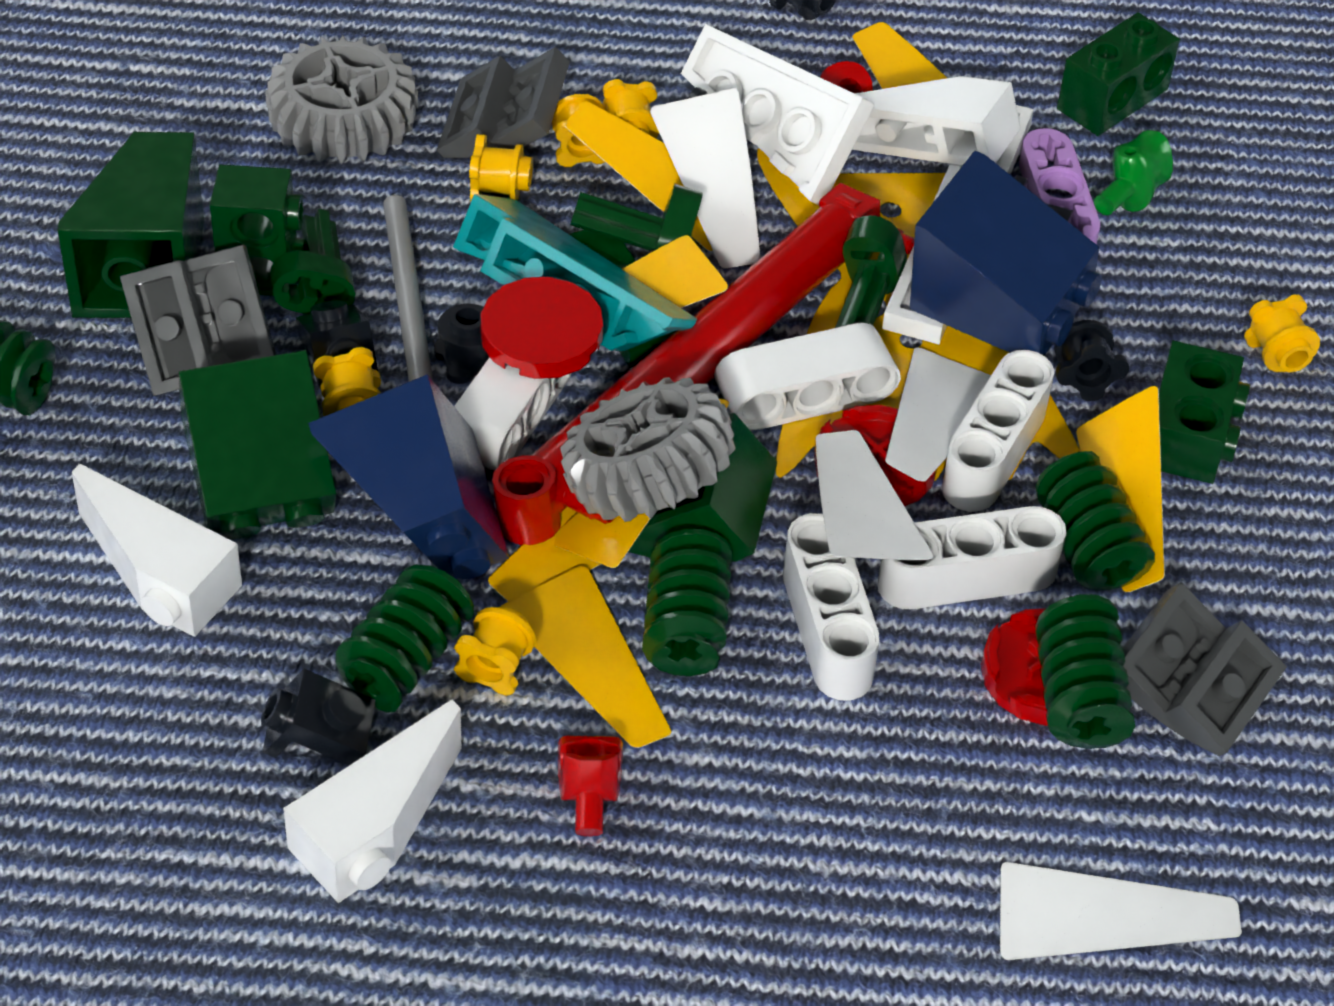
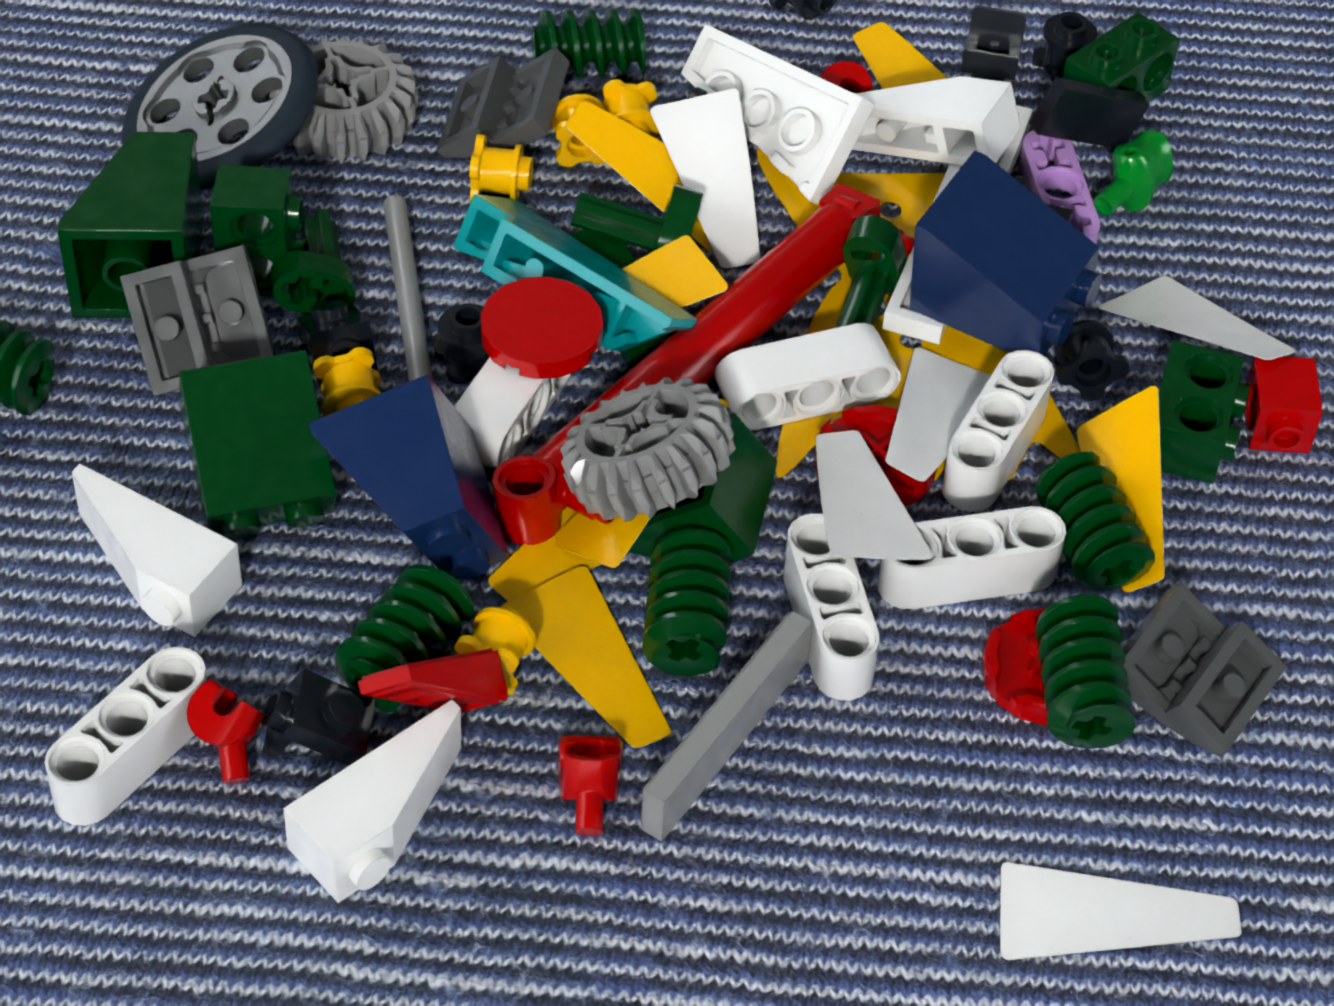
yellow brick [1244,294,1320,372] -> none
none -> white beam [44,647,207,826]
none -> wedge [121,24,318,190]
none -> red piece [186,679,264,784]
none -> red slope [358,648,508,713]
none -> dark green piece [532,8,646,80]
none -> light grey tile [641,611,813,842]
none -> black bracket [961,5,1027,81]
none -> black tile [1029,77,1150,148]
none -> black brick [1032,12,1097,82]
none -> white sticker [1099,276,1295,360]
none -> red brick [1244,356,1323,453]

